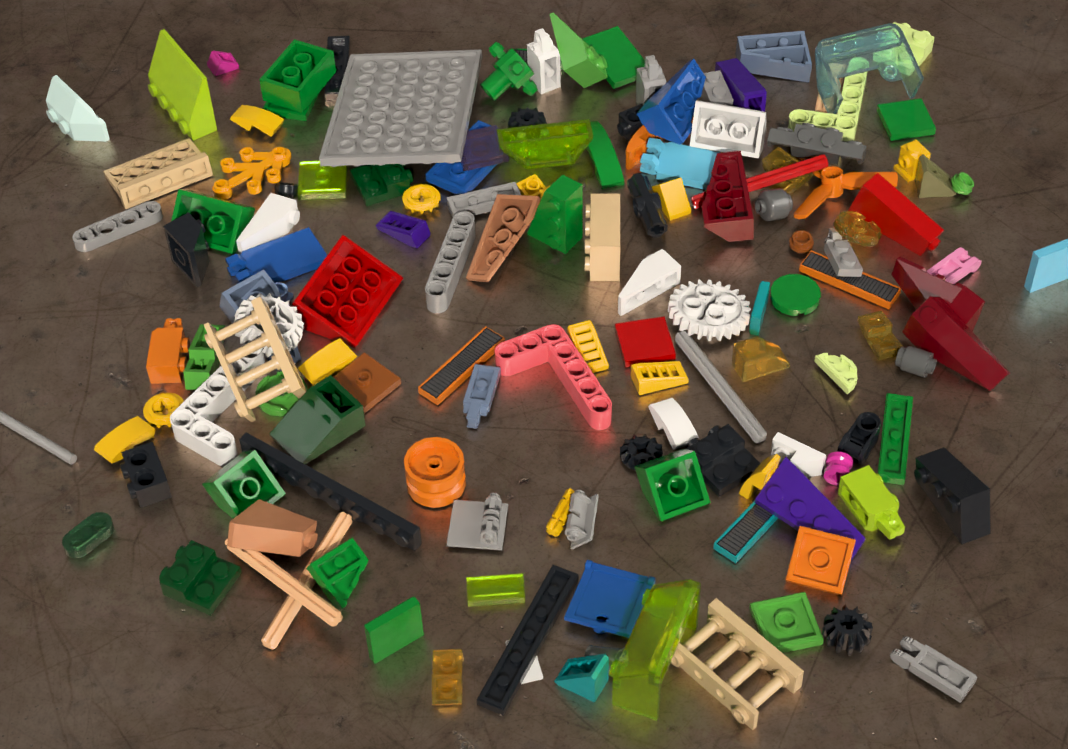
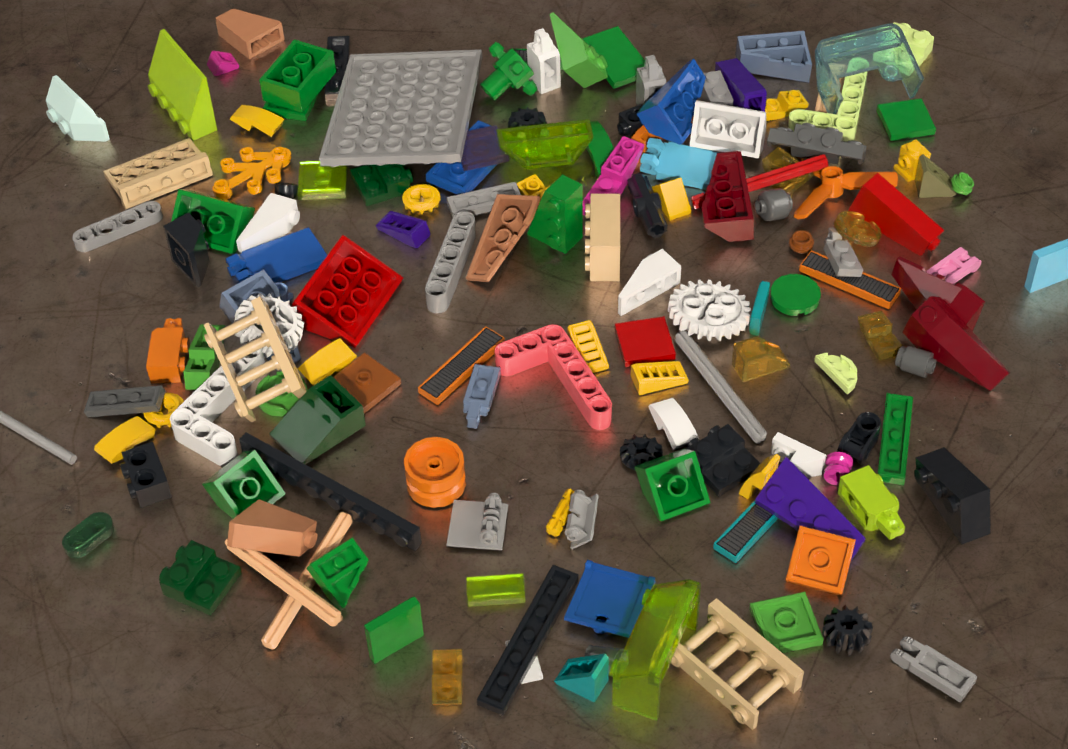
none -> dark grey tile [84,385,165,417]
none -> nougat slope [215,8,284,59]
none -> dark pink slope [583,136,644,216]
none -> yellow slope [765,90,809,121]

